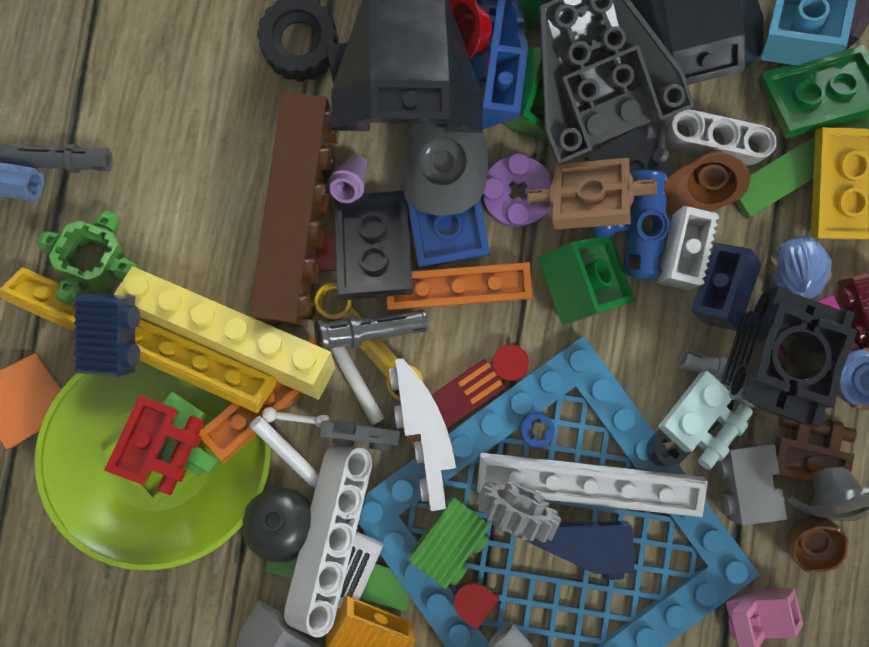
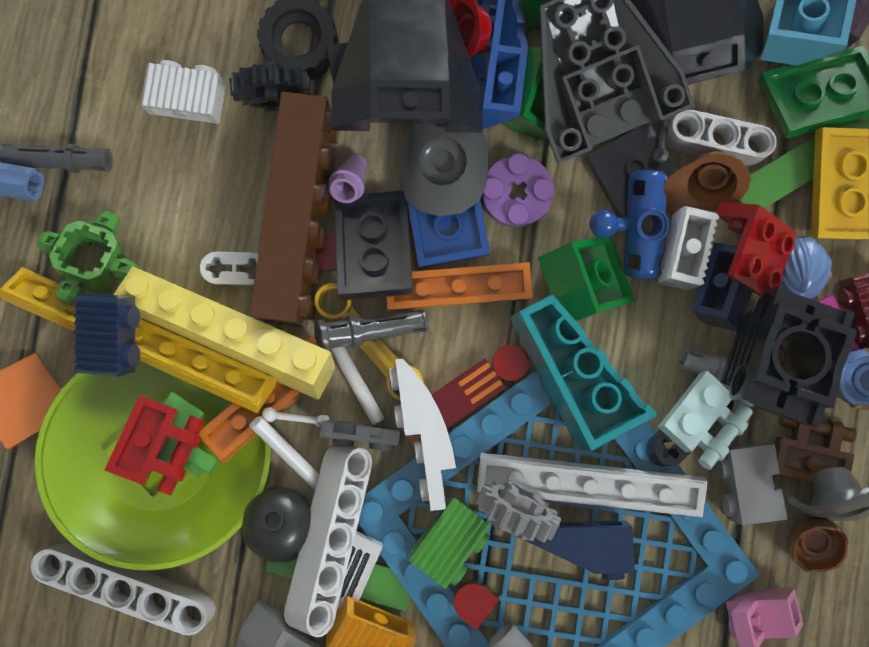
blue bush [520,413,555,447] -> none
medium nougat plate [528,158,657,229] -> none
none -> white beam [30,543,216,636]
none -> white brick [140,60,226,124]
none -> white beam [200,251,258,287]
none -> black gear [229,60,311,112]
none -> teal wedge [510,295,658,451]
none -> red bracket [716,201,797,296]

